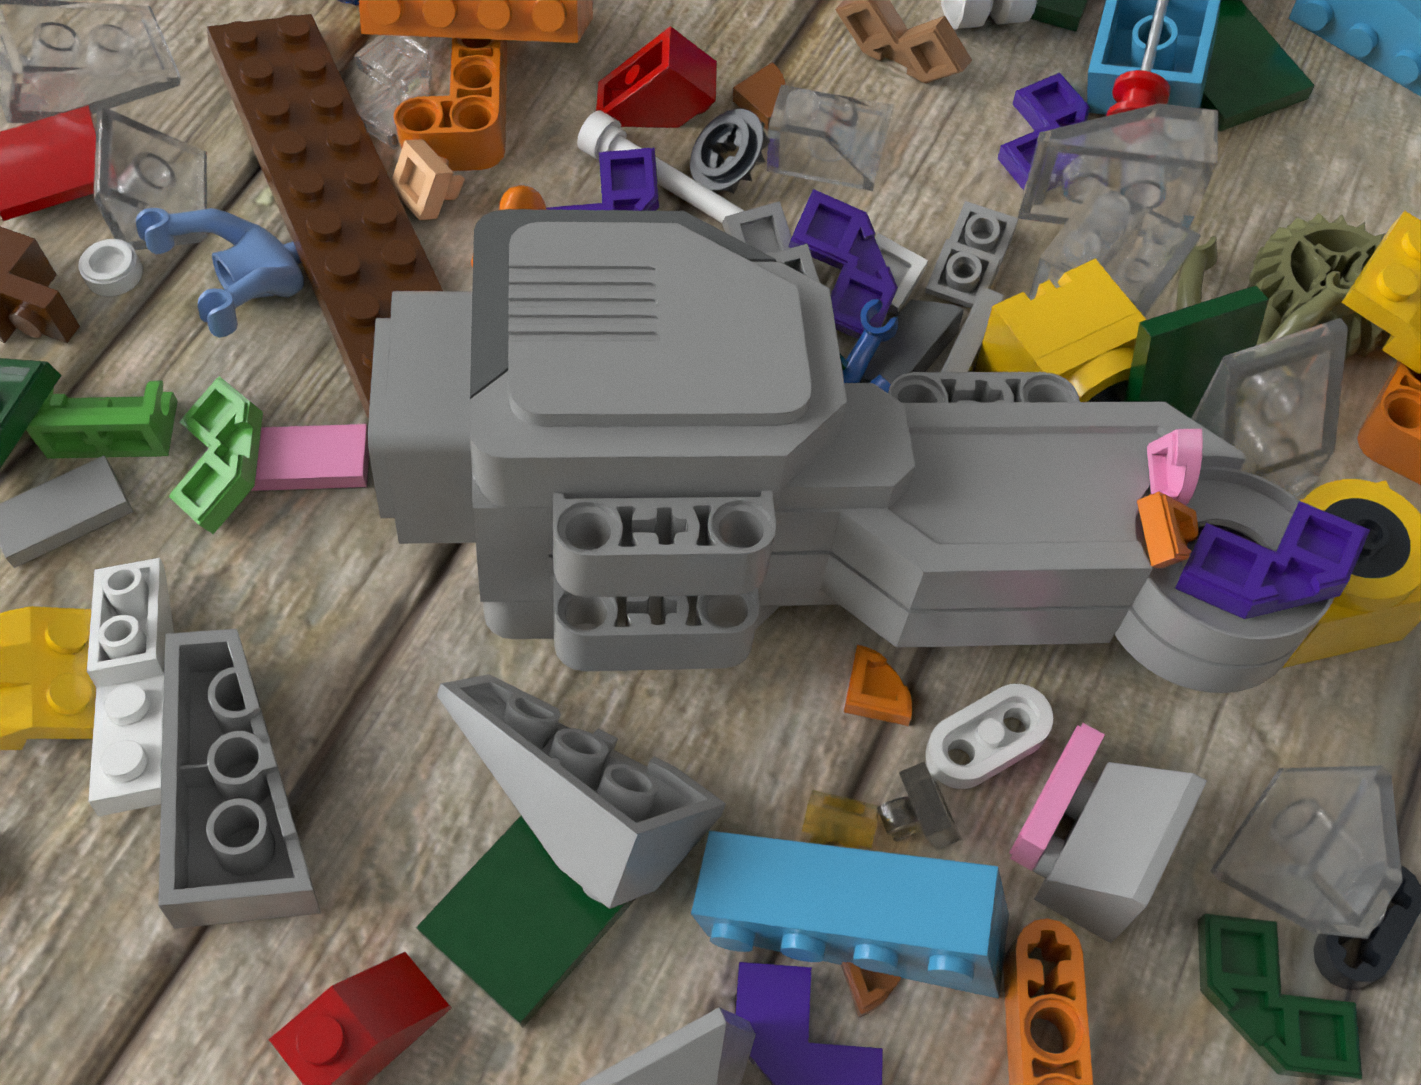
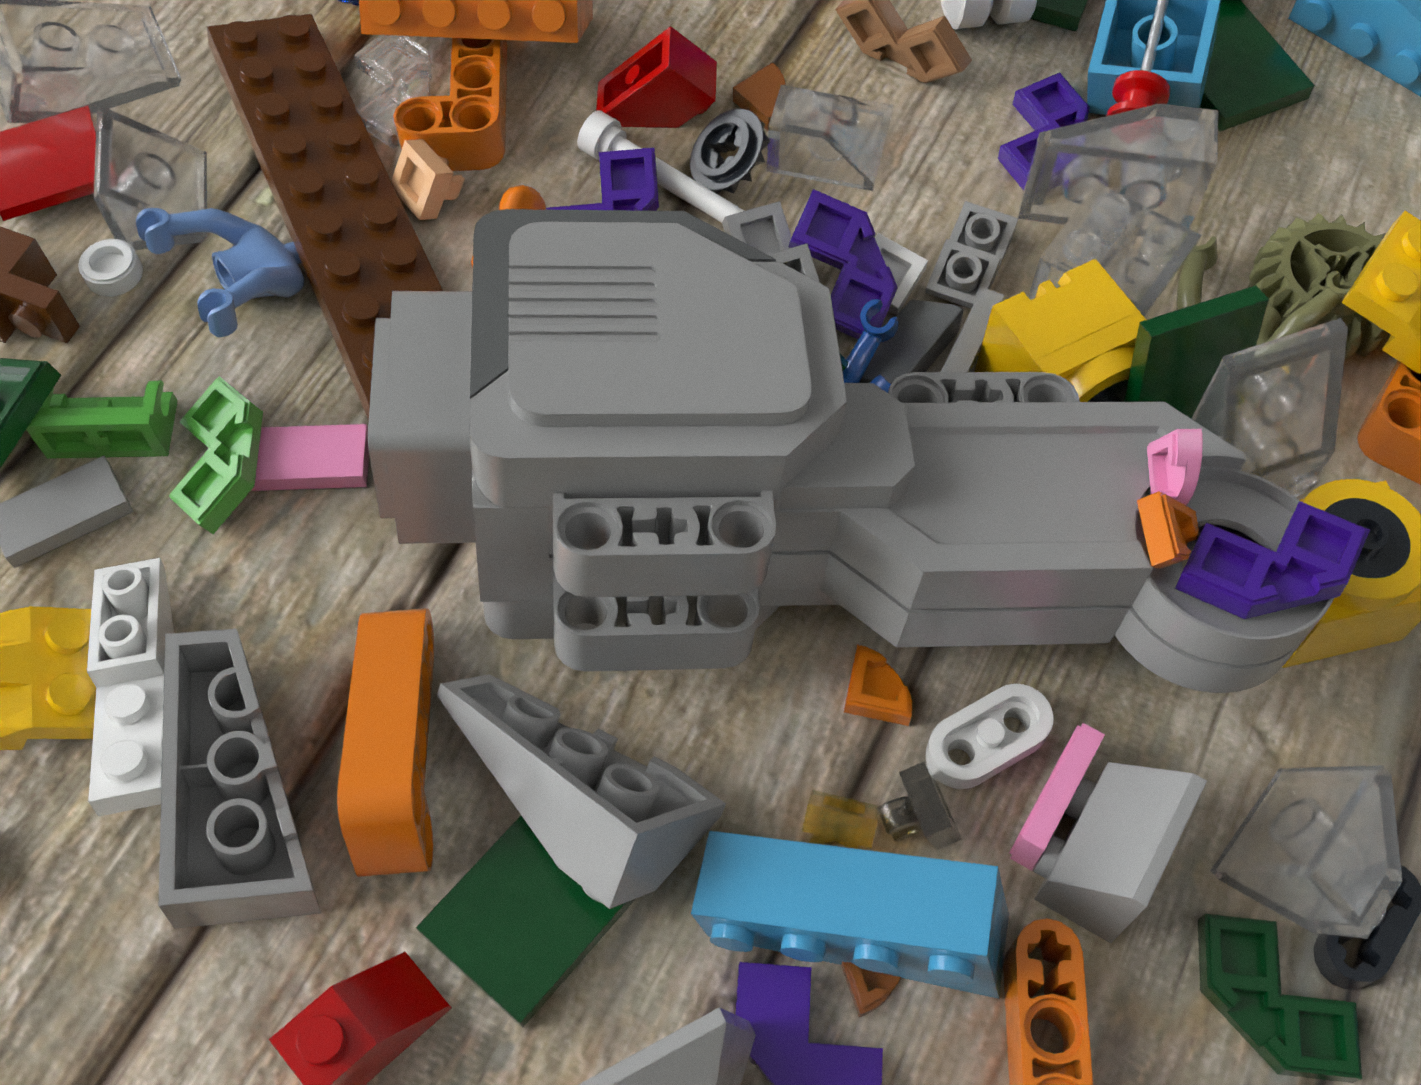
none -> orange beam [337,608,435,877]

